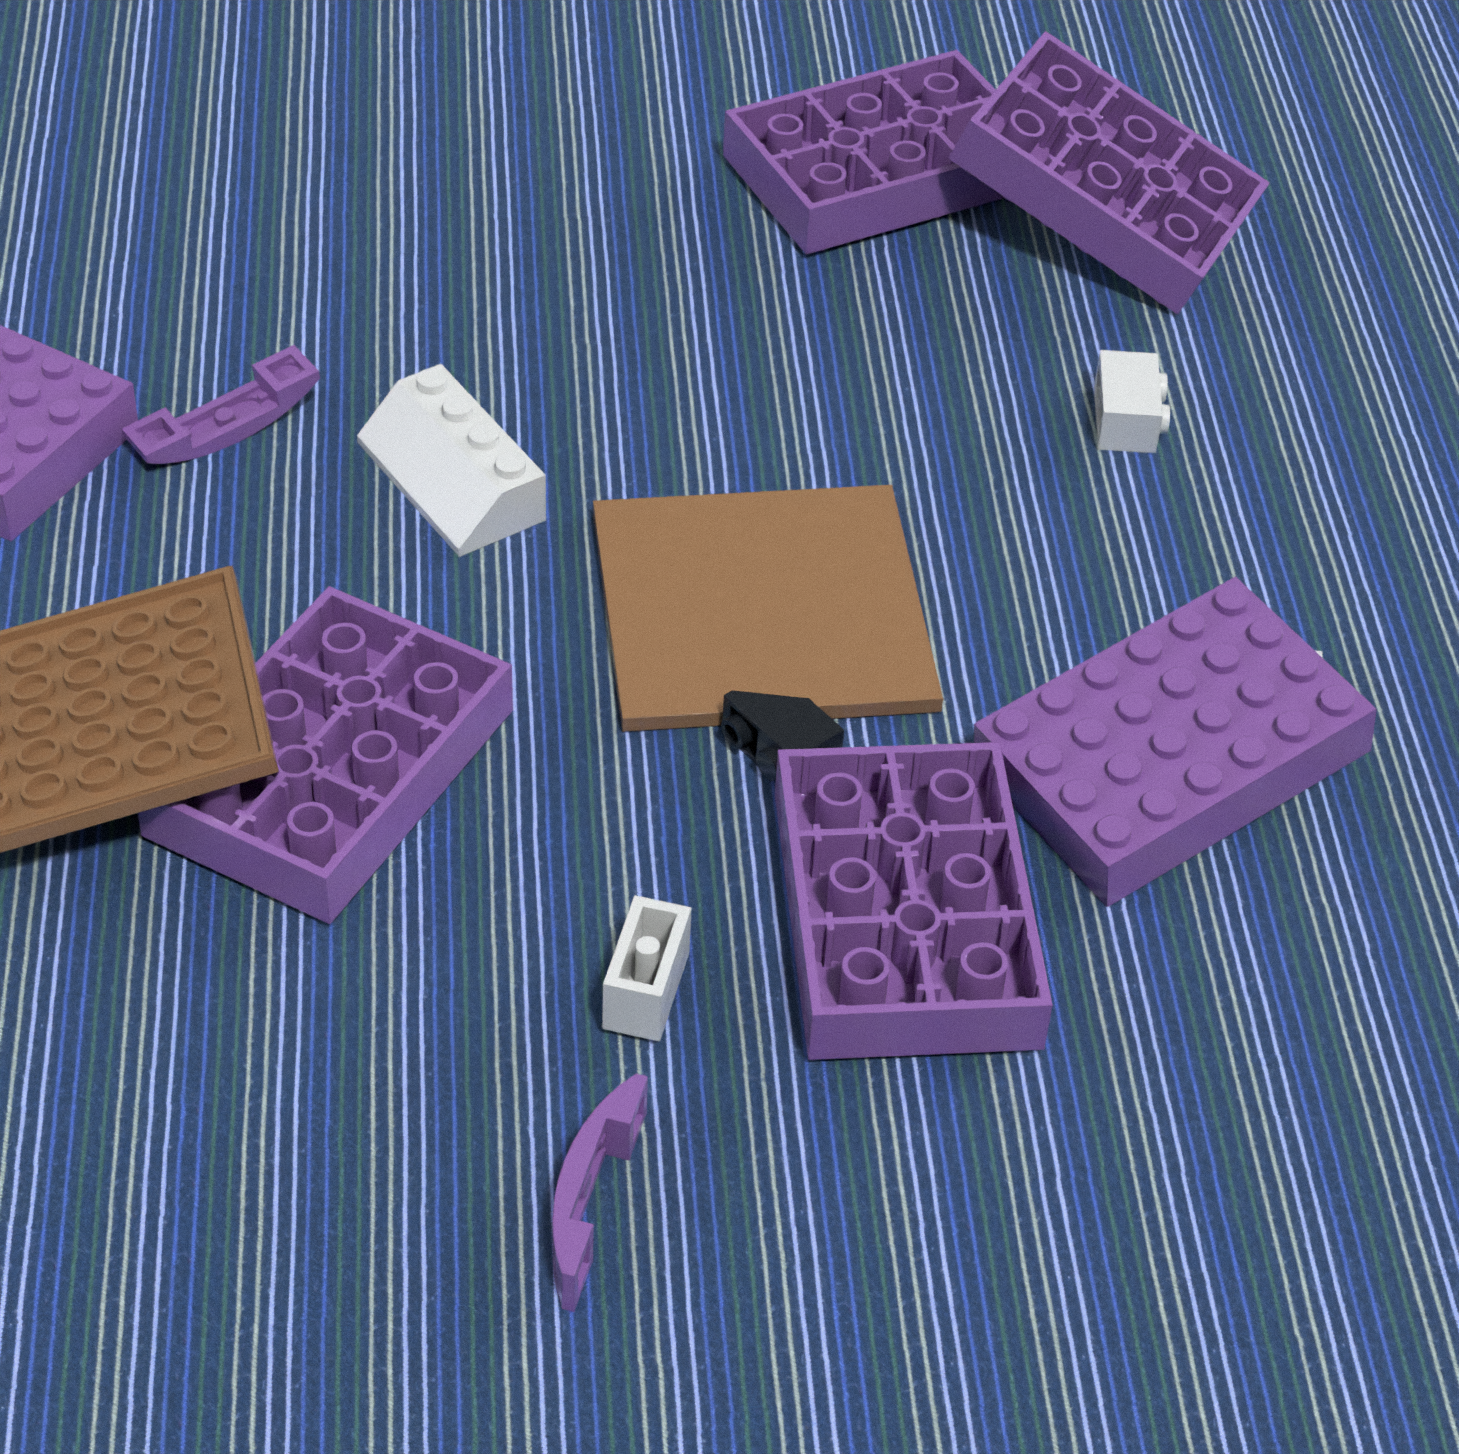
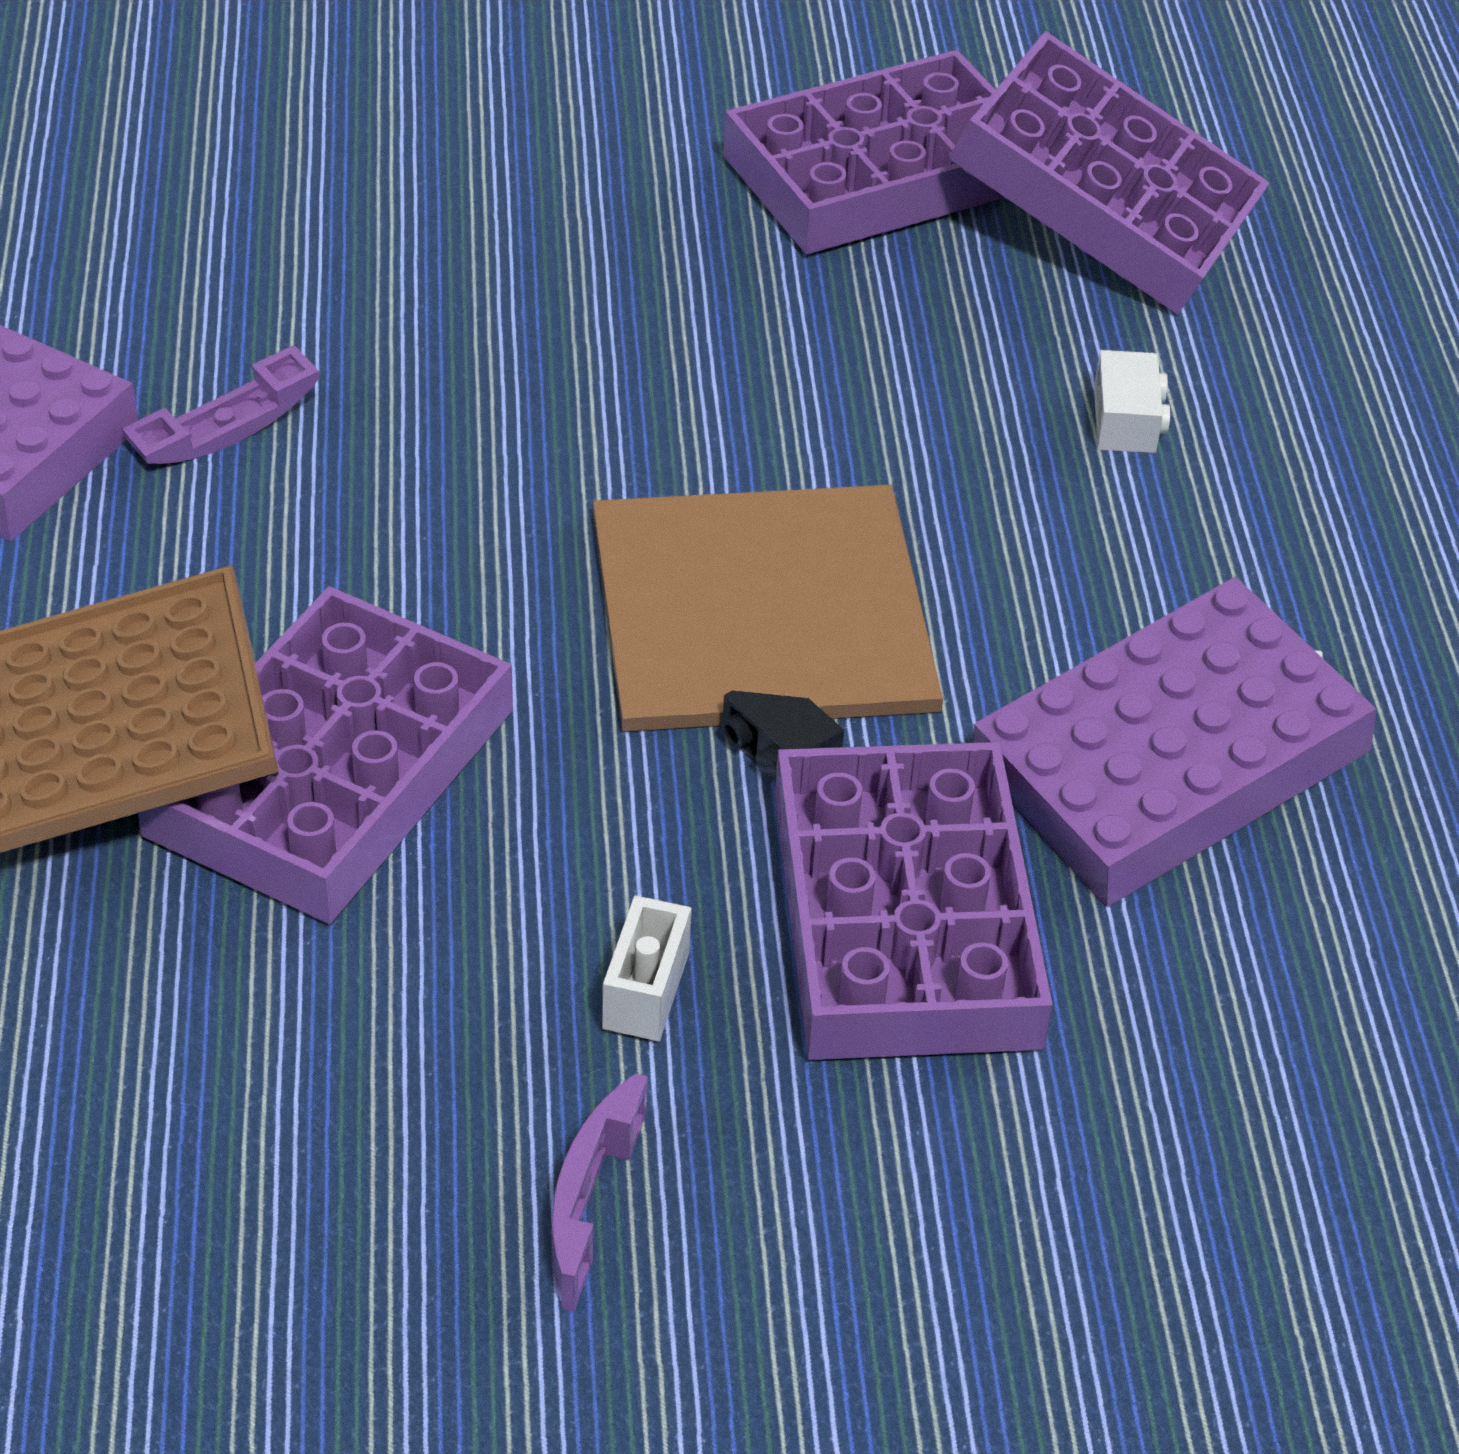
white slope [357,364,546,557] -> none

